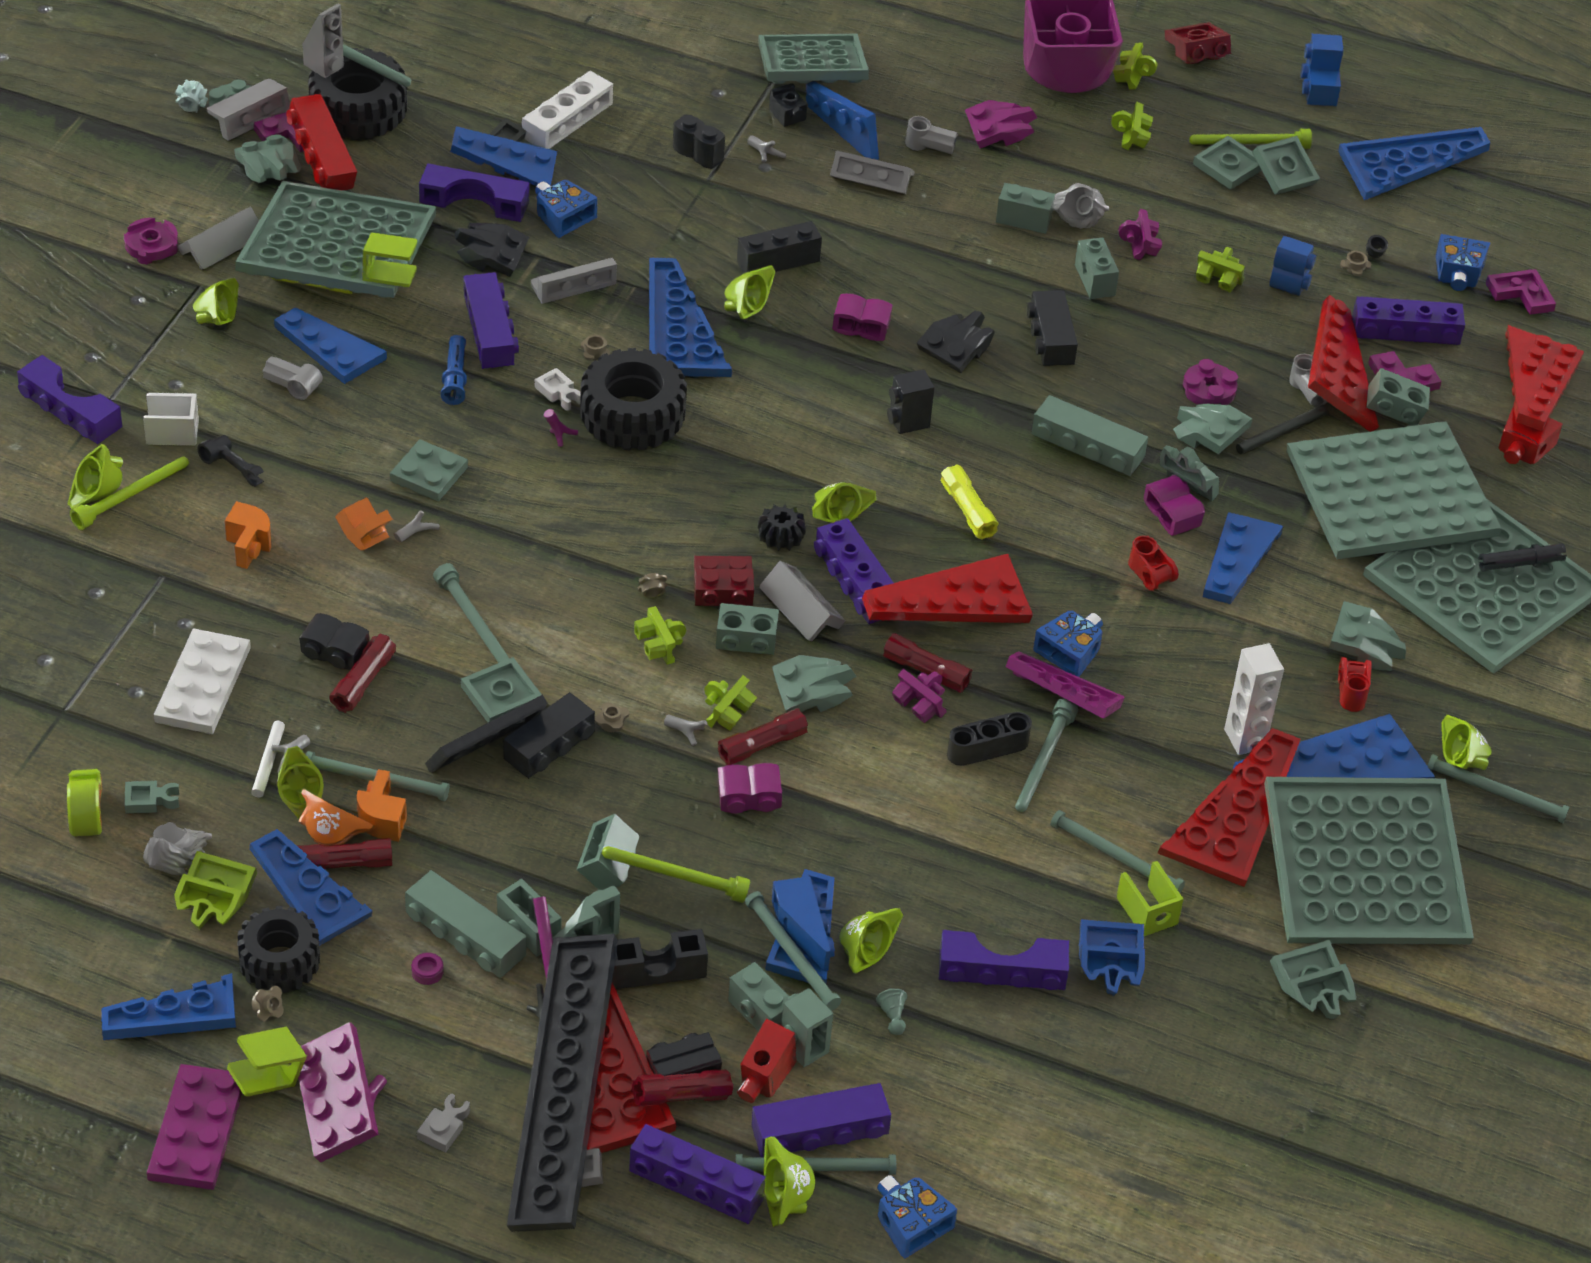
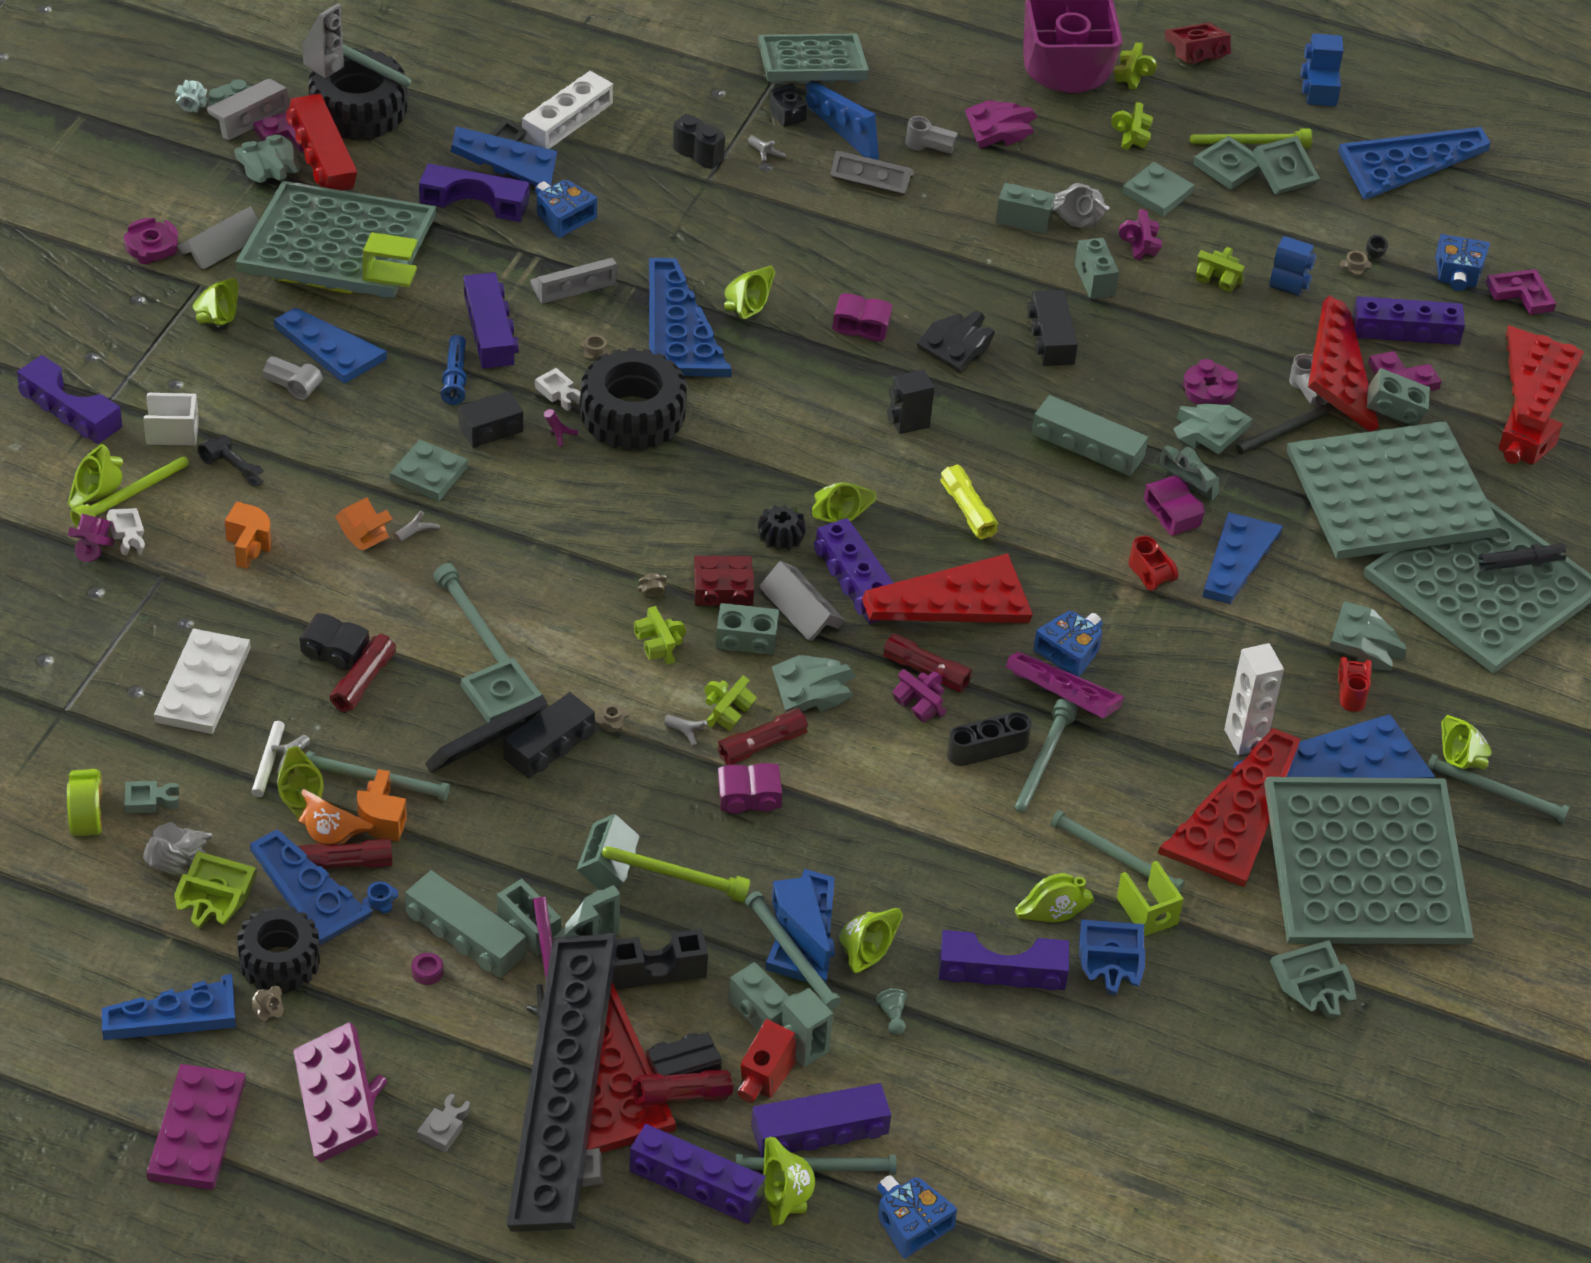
lime piece [227,1026,307,1097] -> none
black plate [455,223,529,277] -> none
black brick [737,221,822,273] -> none
none -> magenta hips [67,514,115,563]
none -> white plate [107,508,145,555]
none -> blue plate [362,881,398,913]
none -> black brick [458,390,523,448]
none -> lime hat [1014,873,1094,922]
none -> sand green plate [1122,162,1195,217]

